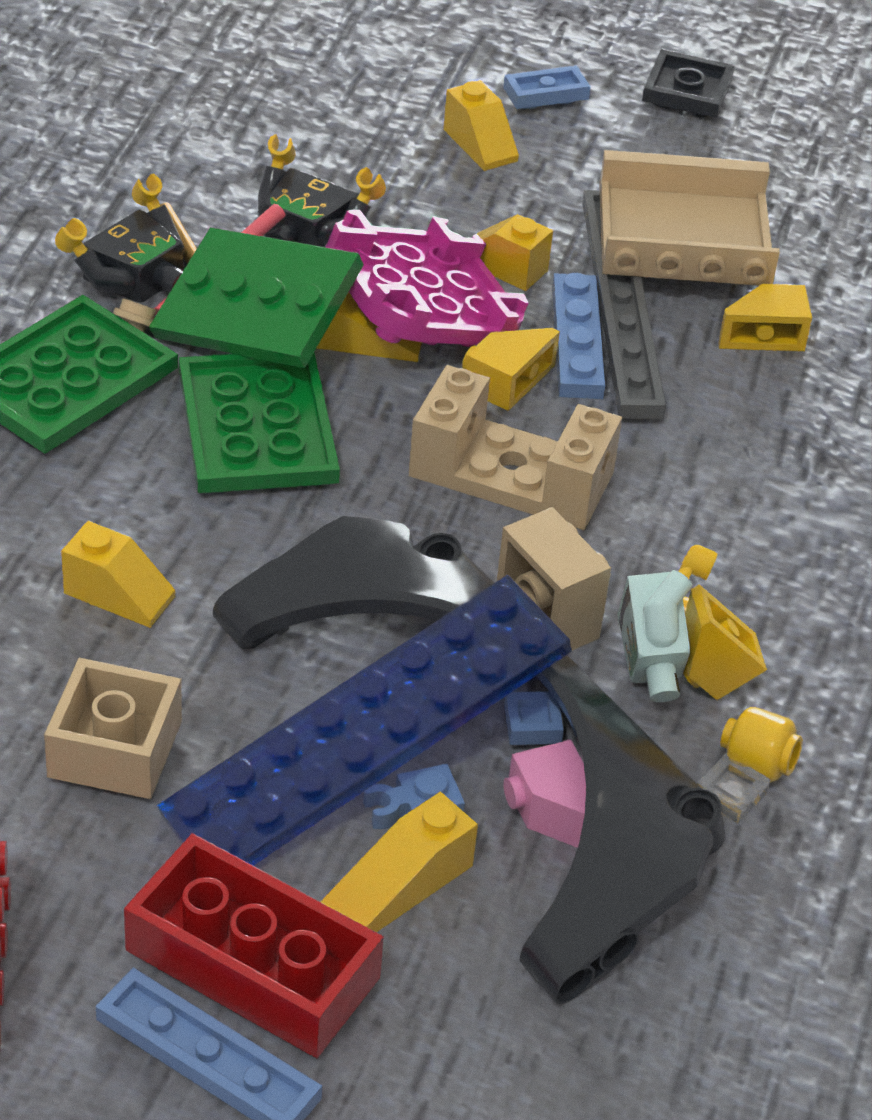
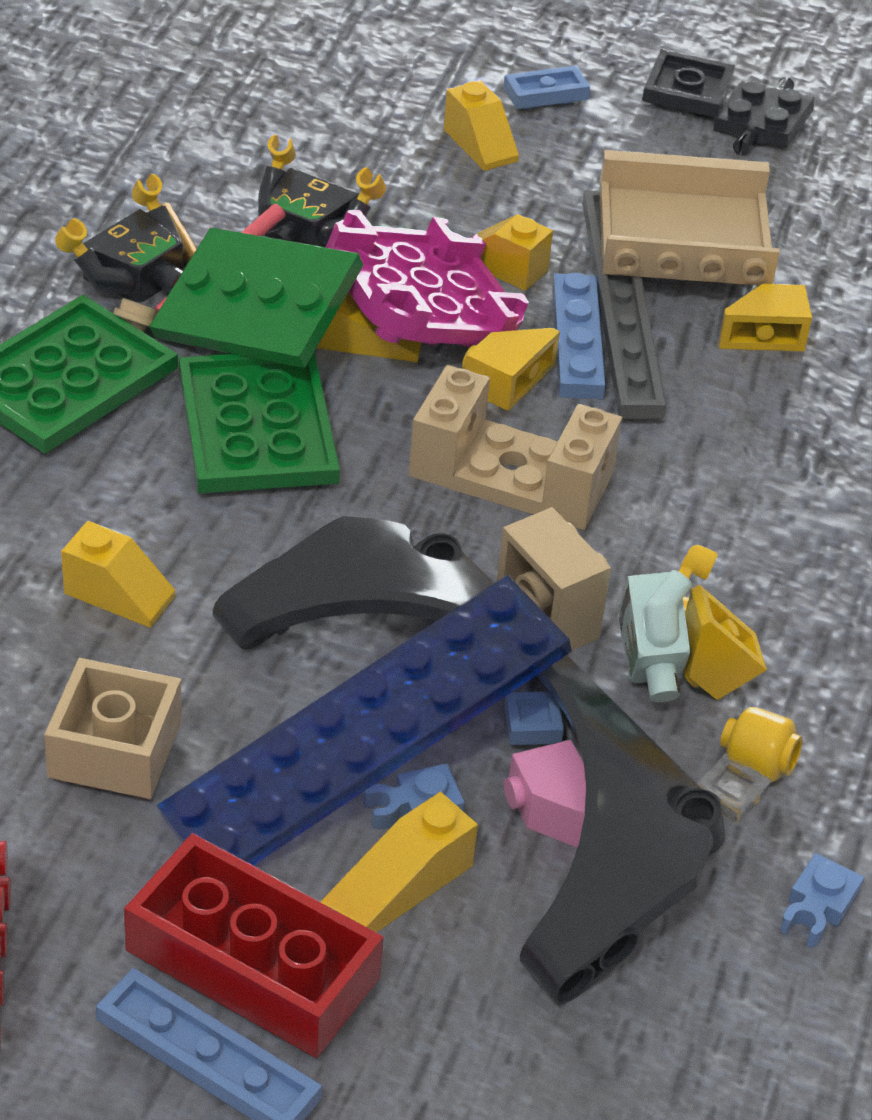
none -> black plate [713,77,815,155]
none -> medium blue plate [780,853,865,948]

